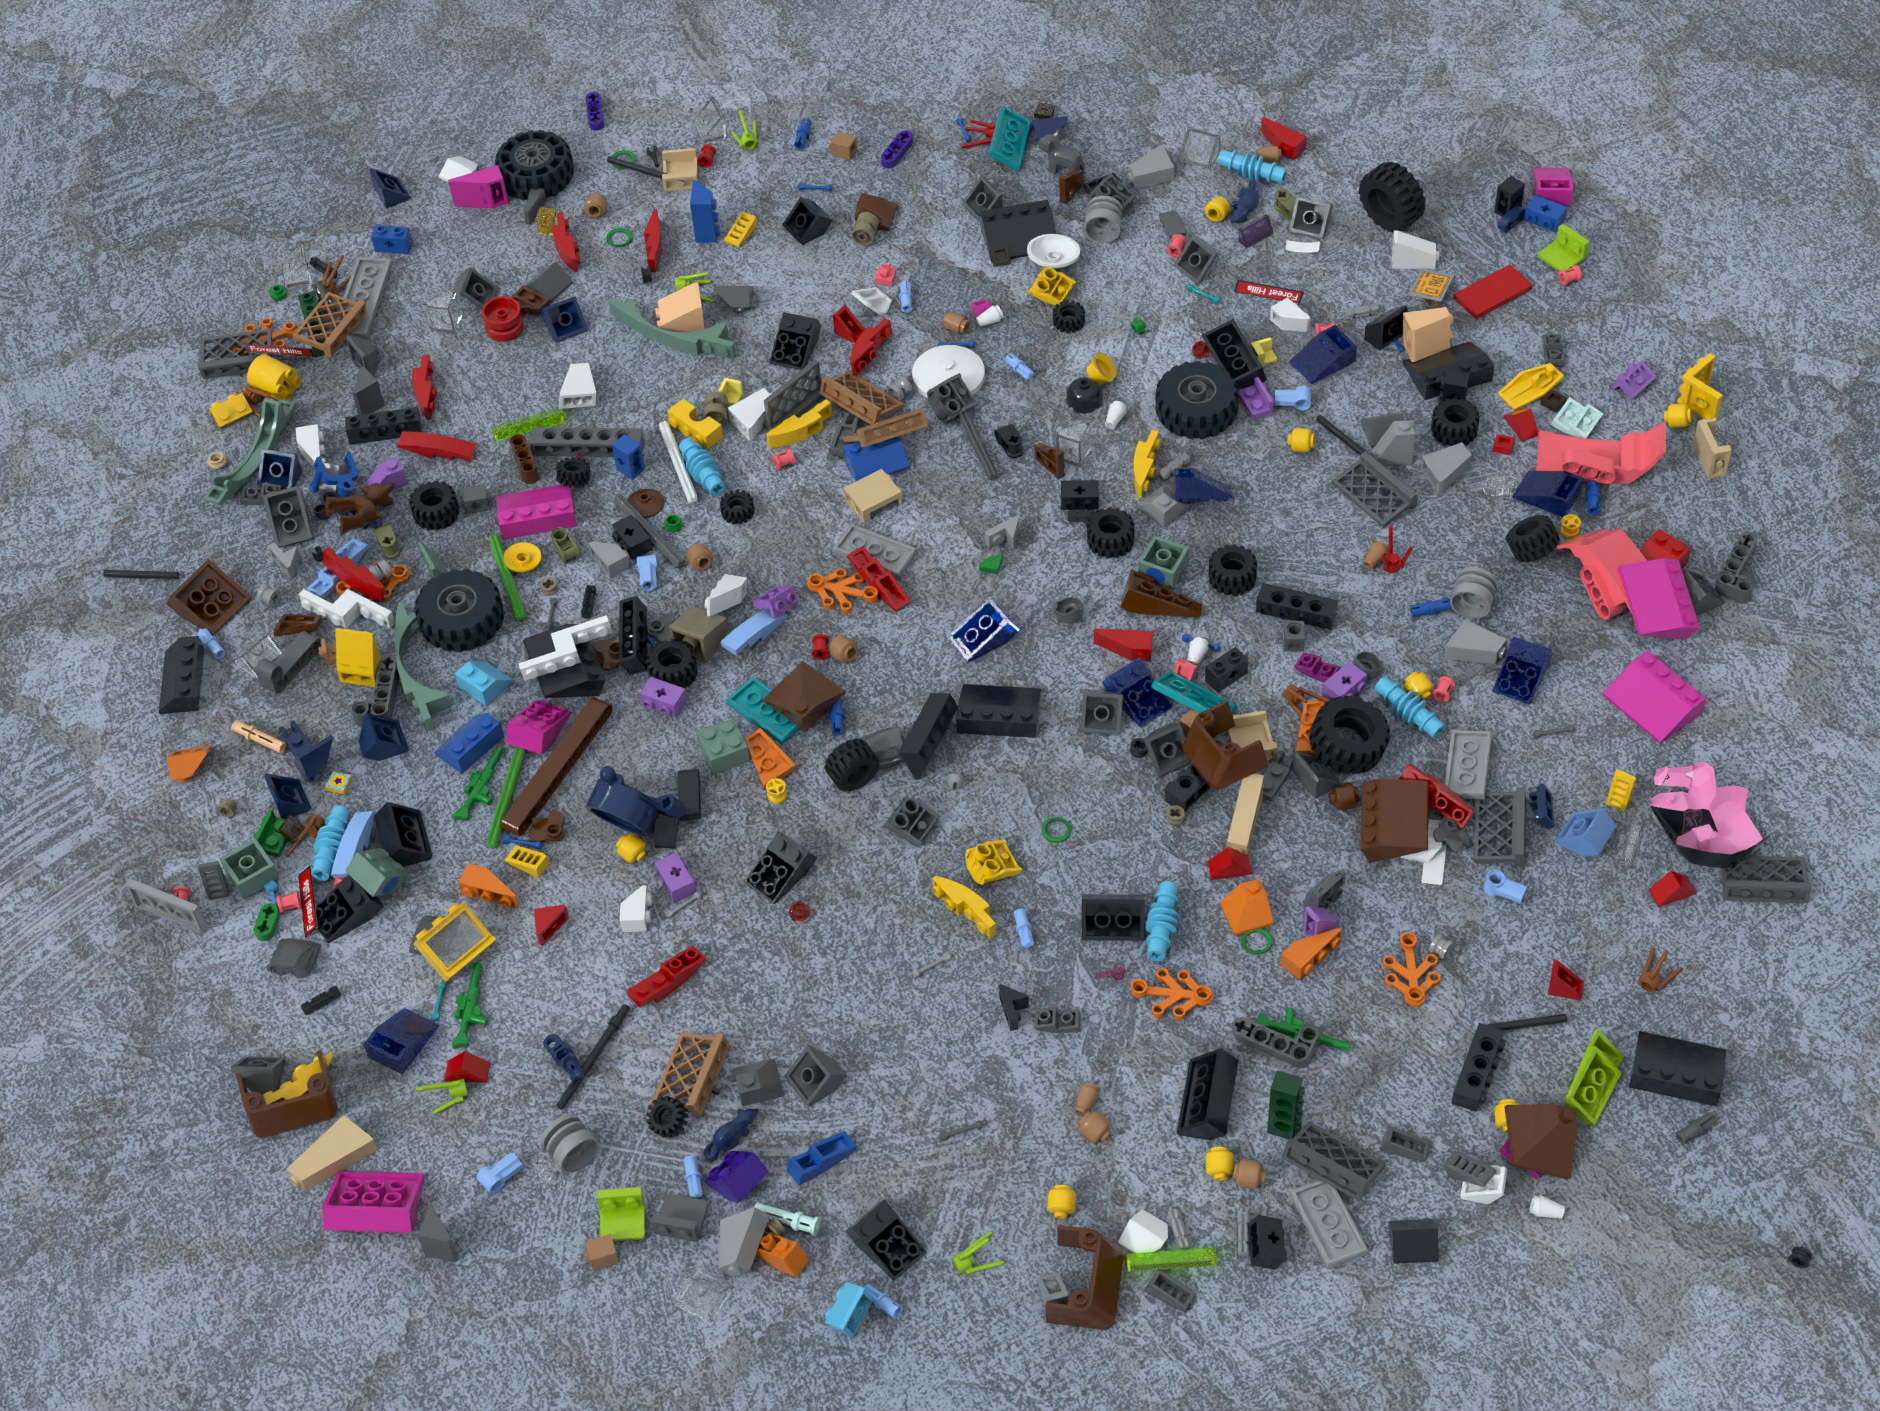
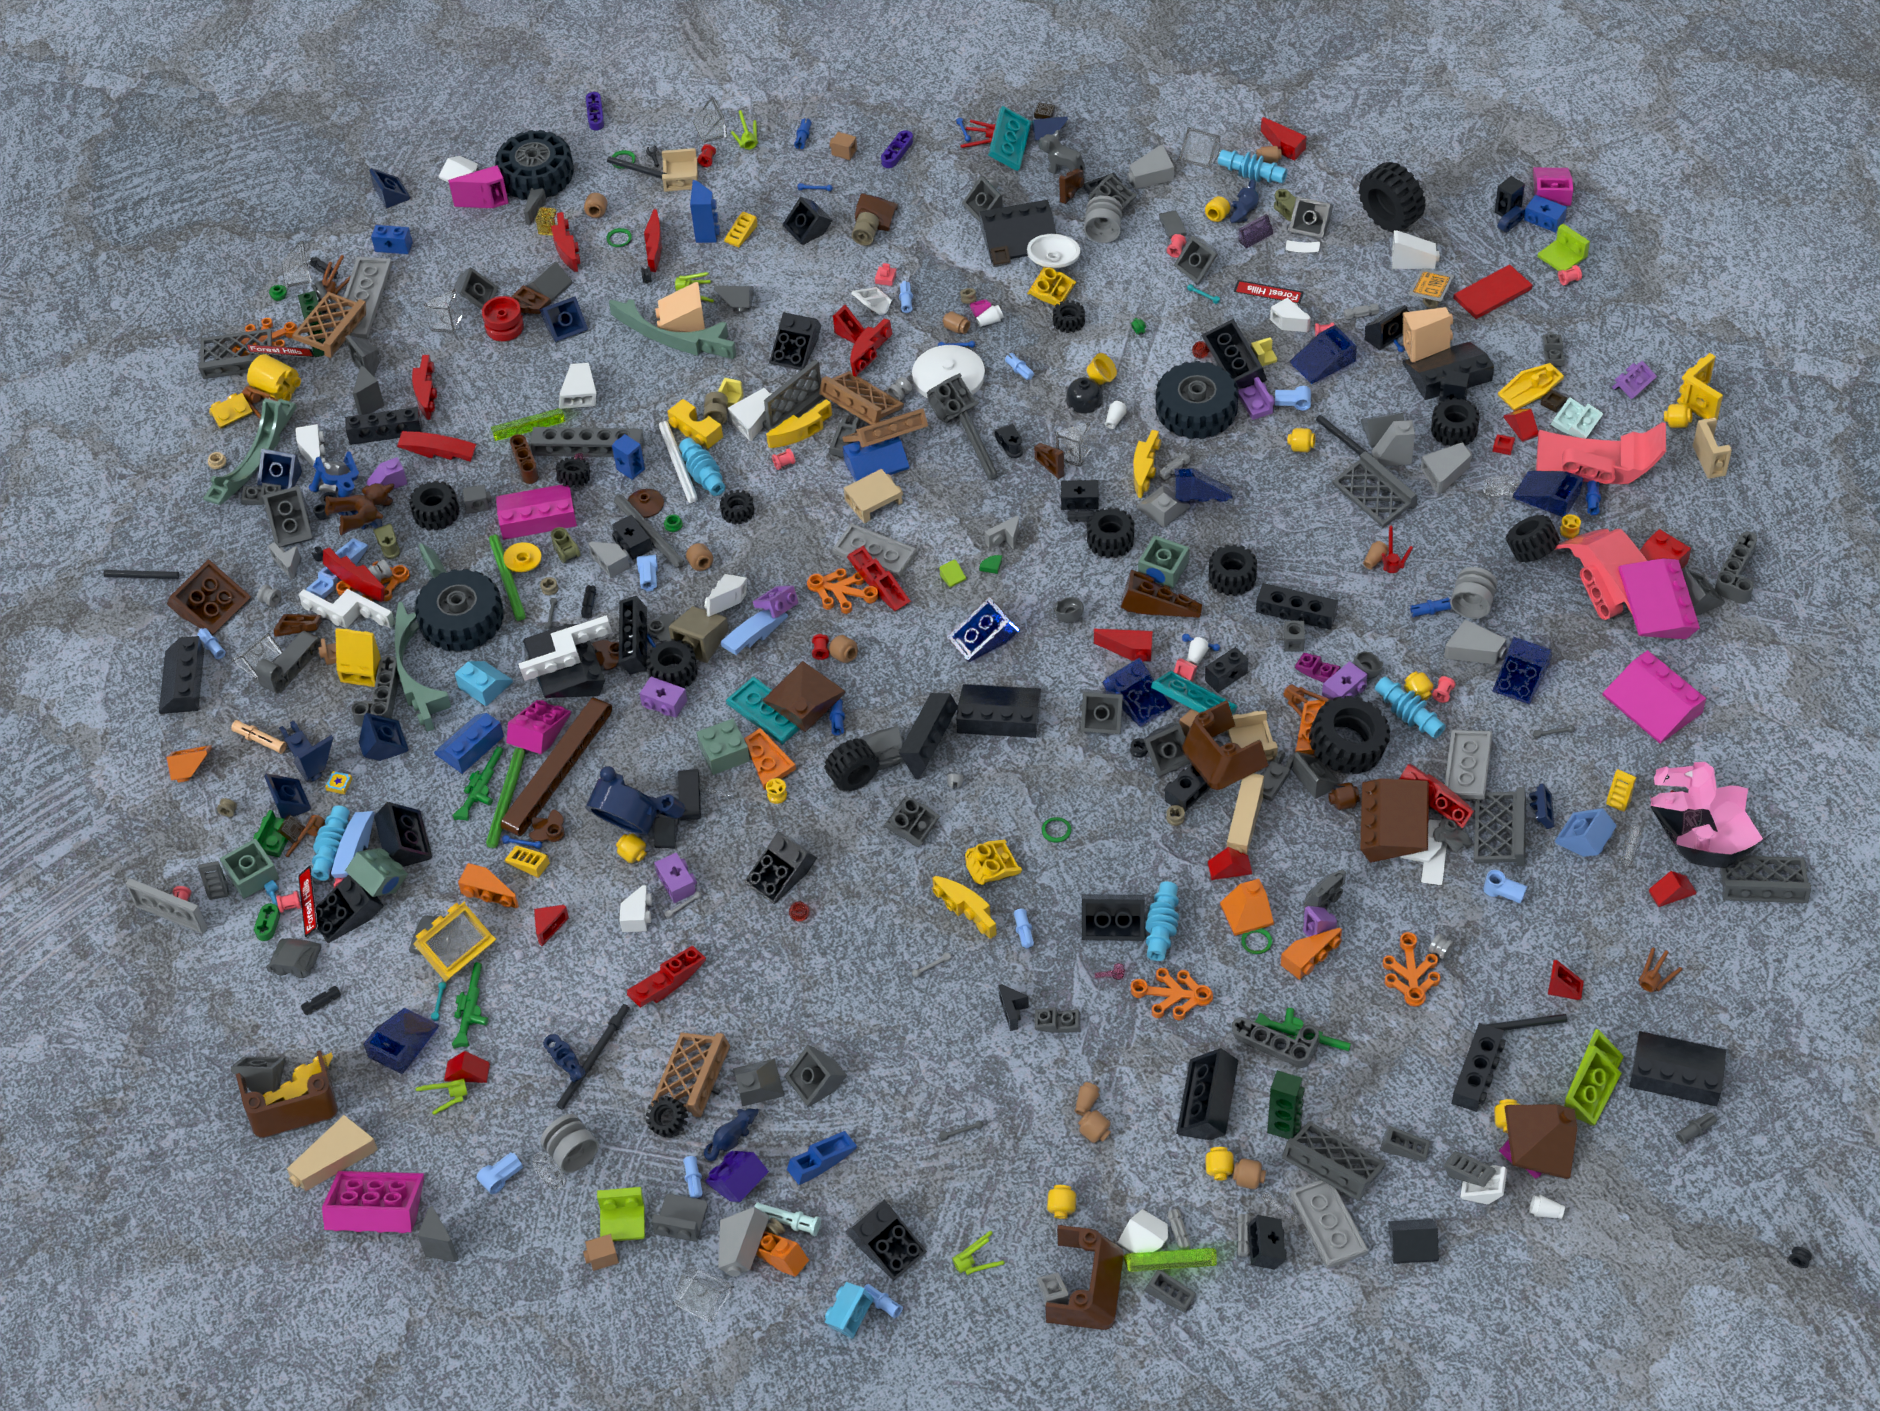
none -> lime slope [939,559,966,588]
none -> dark tan bush [960,288,977,304]

